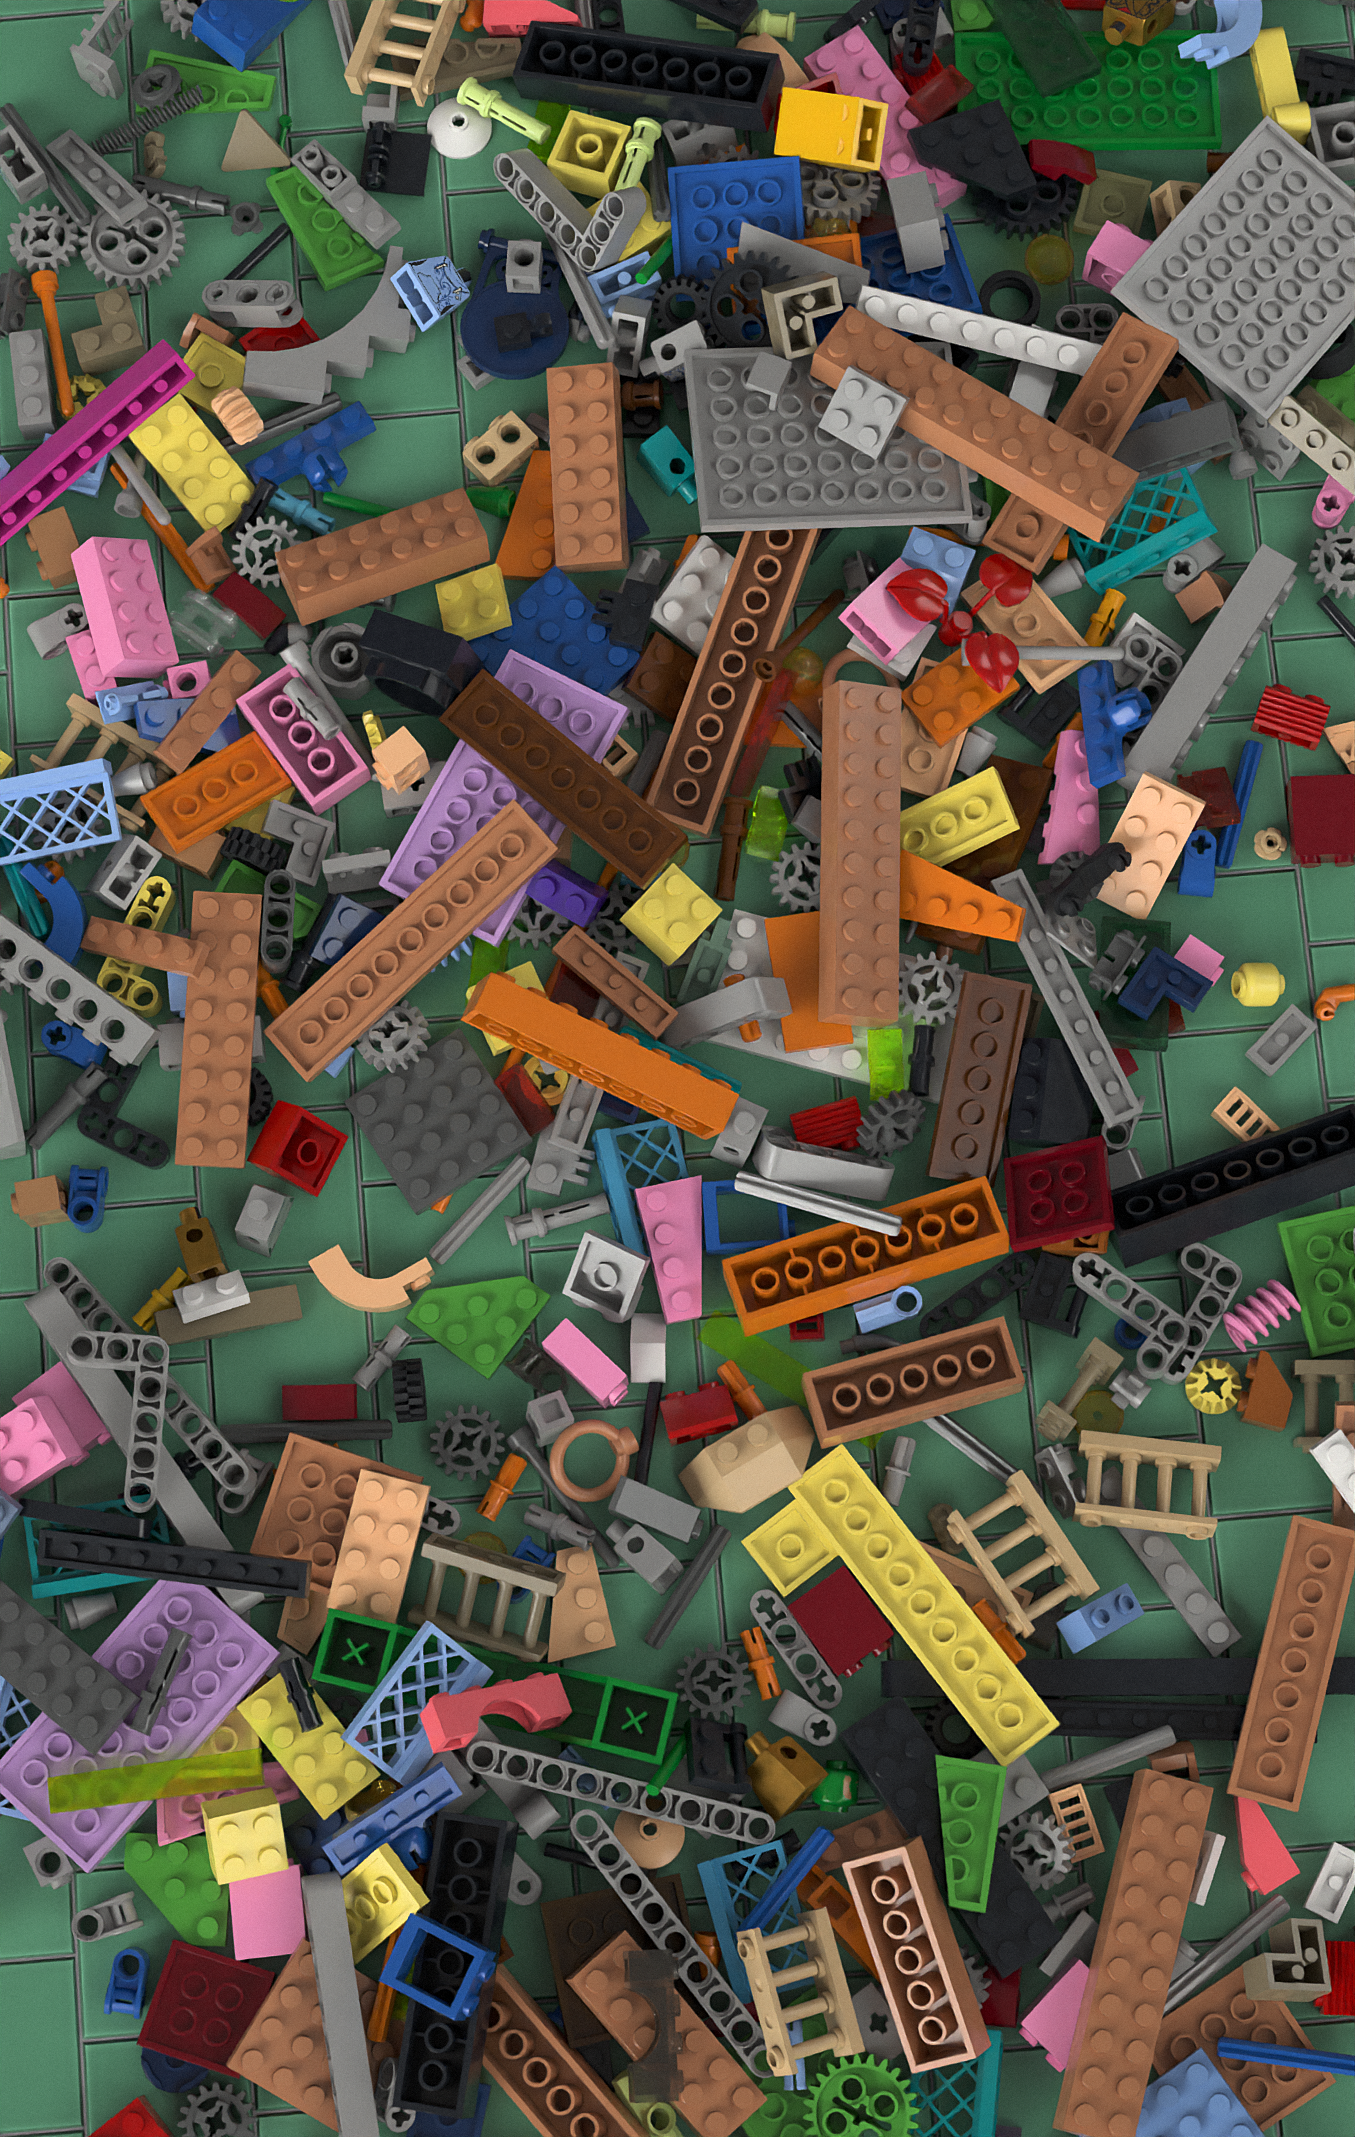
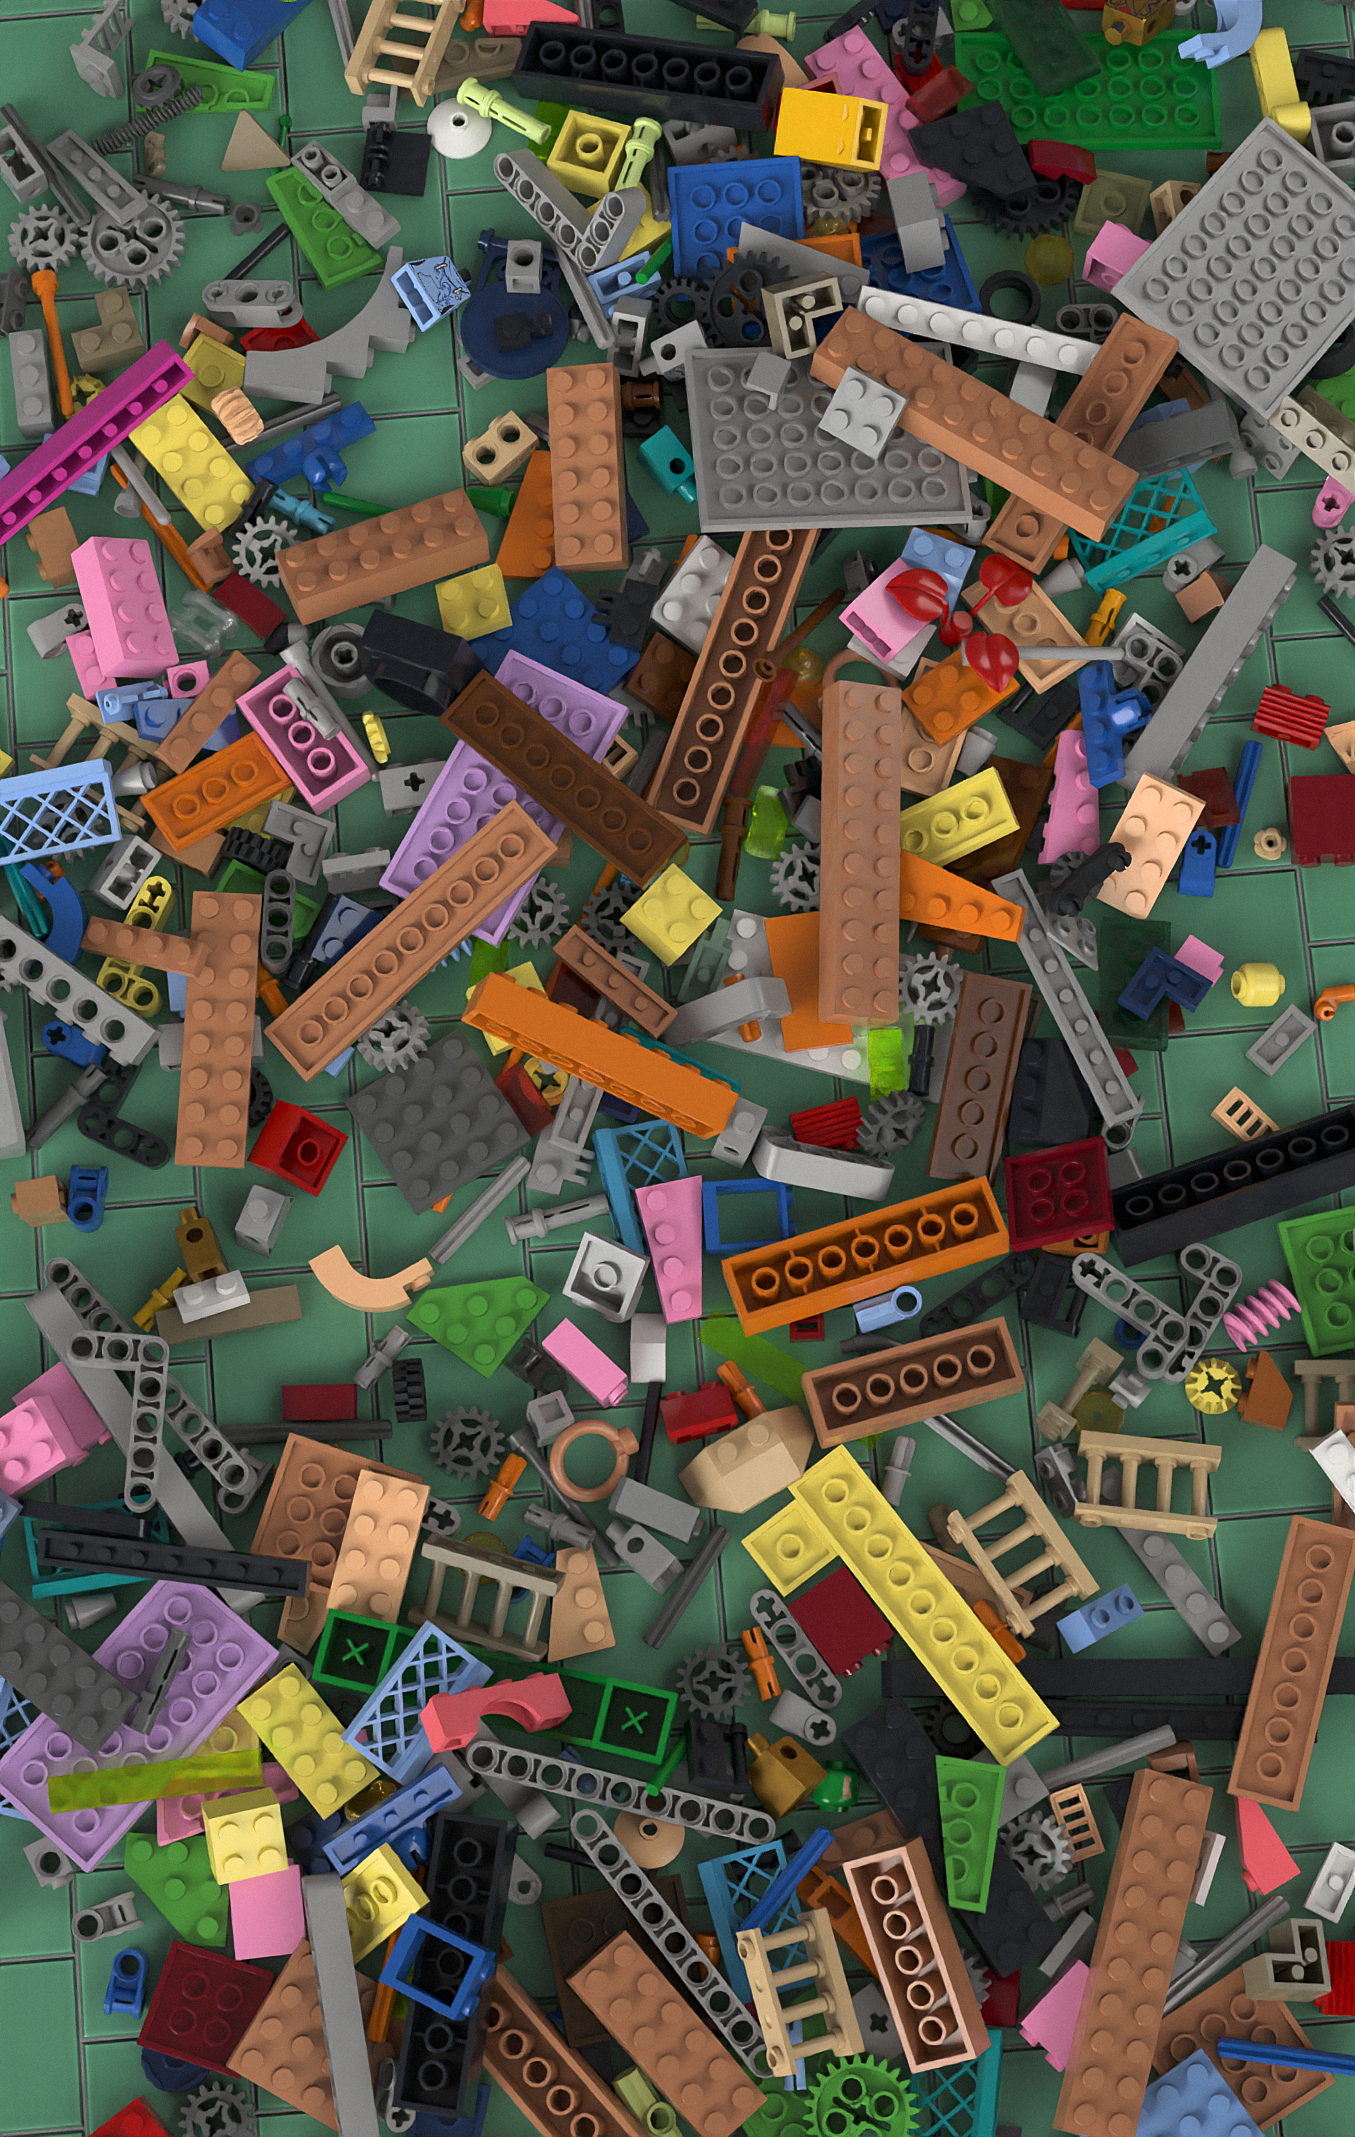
black pin [277,1657,324,1733] -> none
light nougat brick [372,726,430,795] -> none
dark purple brick [525,859,609,927] -> none
clear smoke arch [623,1949,684,2103] -> none
light grey axle [734,1171,902,1236] -> none
dark grey hinge [1088,929,1146,1001] -> none

